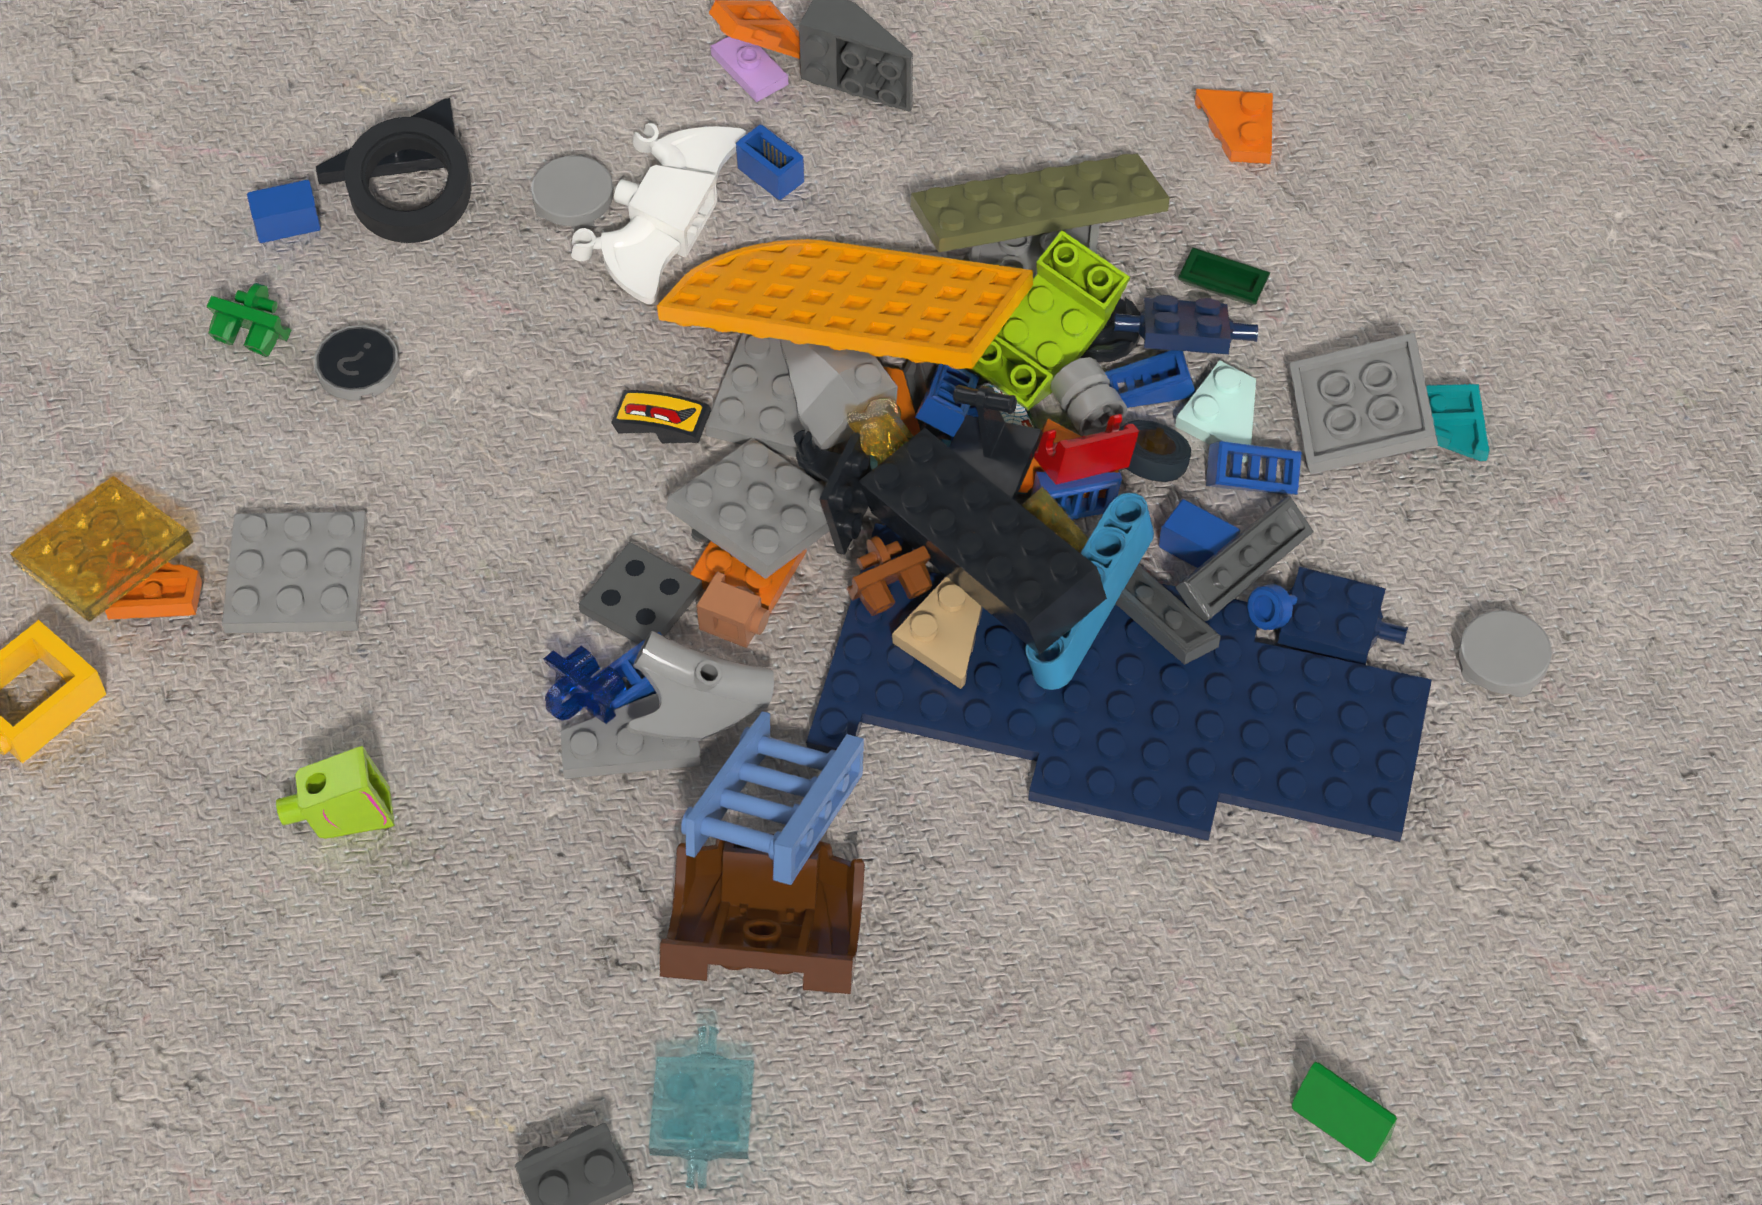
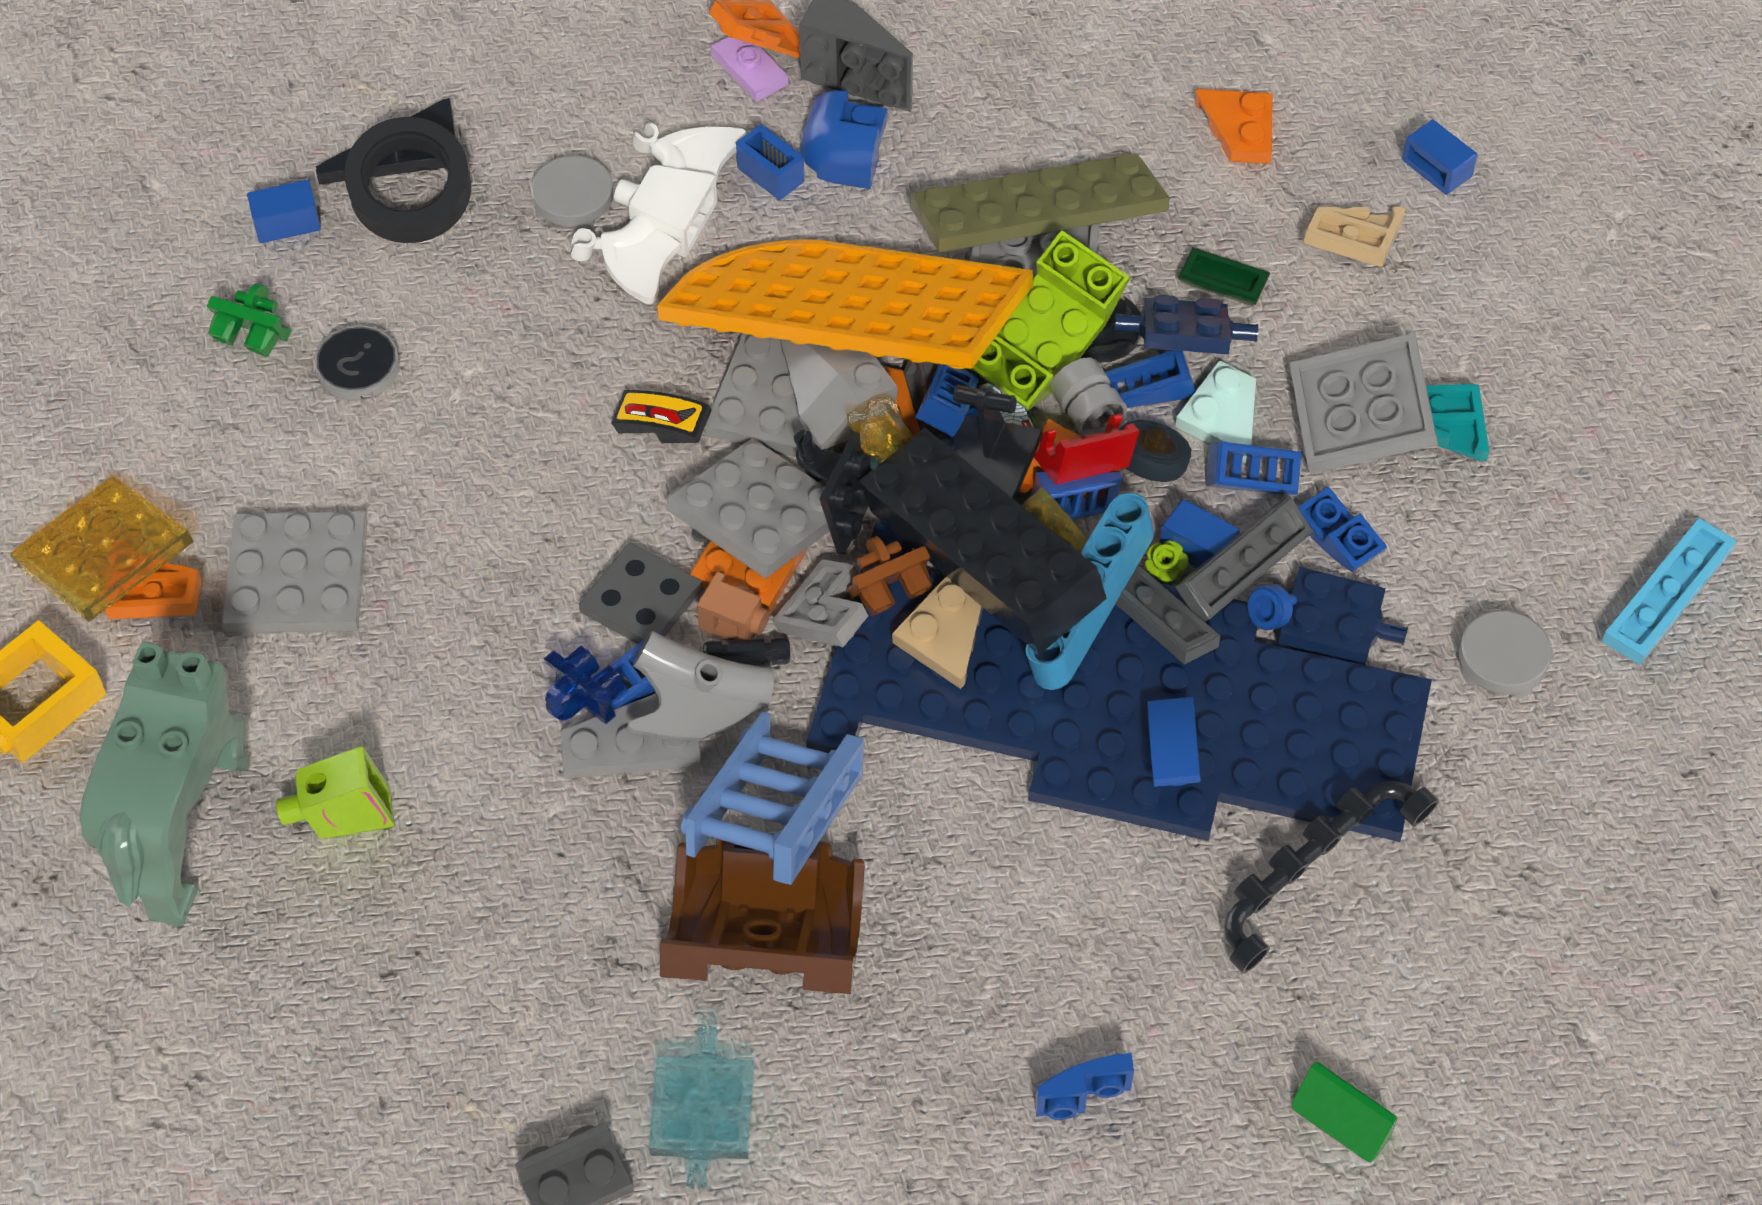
none -> sand green piece [79,642,249,926]
none -> black axle [703,638,791,666]
none -> light grey plate [772,559,869,647]
none -> blue brick [800,91,888,189]
none -> blue slope [1035,1053,1134,1120]
none -> lime plate [1145,540,1188,583]
none -> blue slope [1147,697,1201,787]
none -> black bar [1224,780,1439,974]
none -> blue slope [1298,487,1387,572]
none -> tan wing [1304,207,1406,268]
none -> blue piece [1402,119,1477,195]
none -> medium azure plate [1602,518,1737,665]

